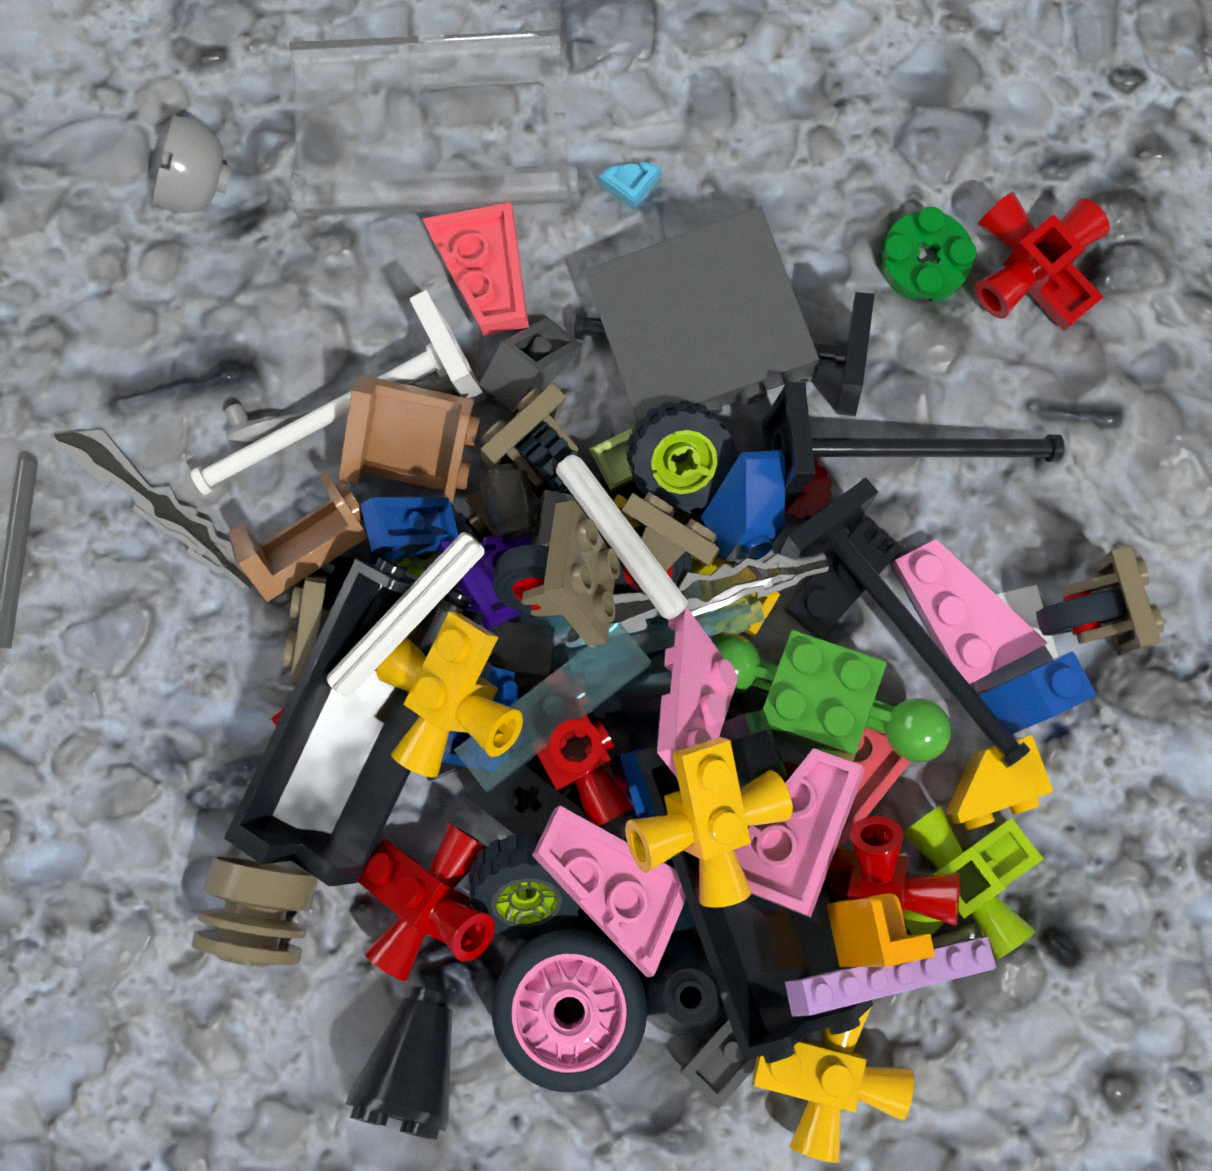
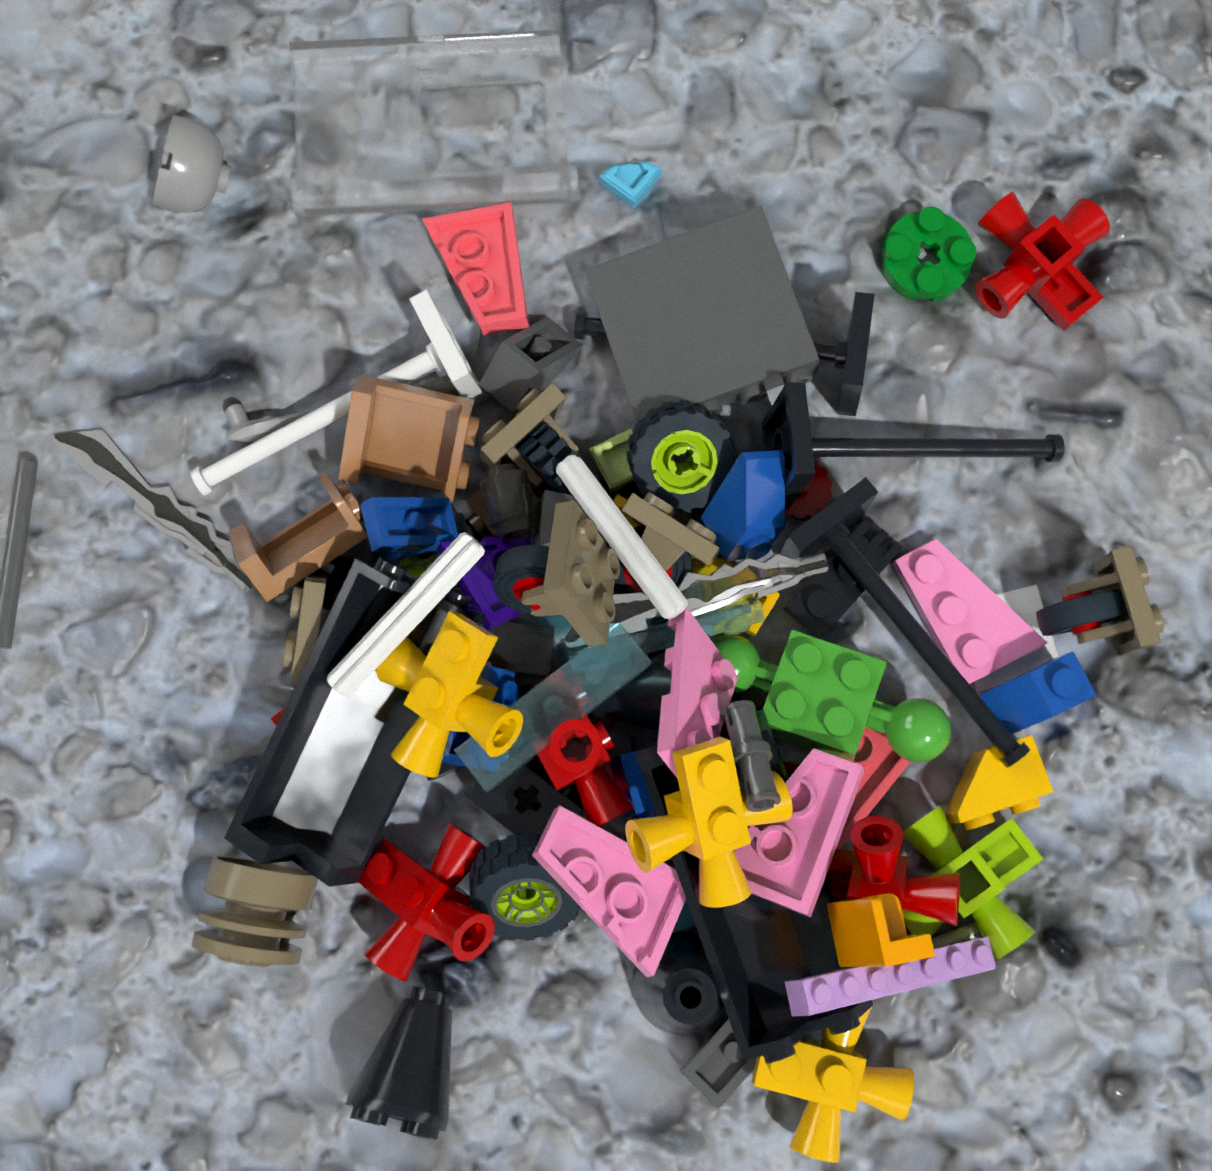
wheel [492,928,647,1093] -> none
none -> dark grey pin [721,700,781,812]

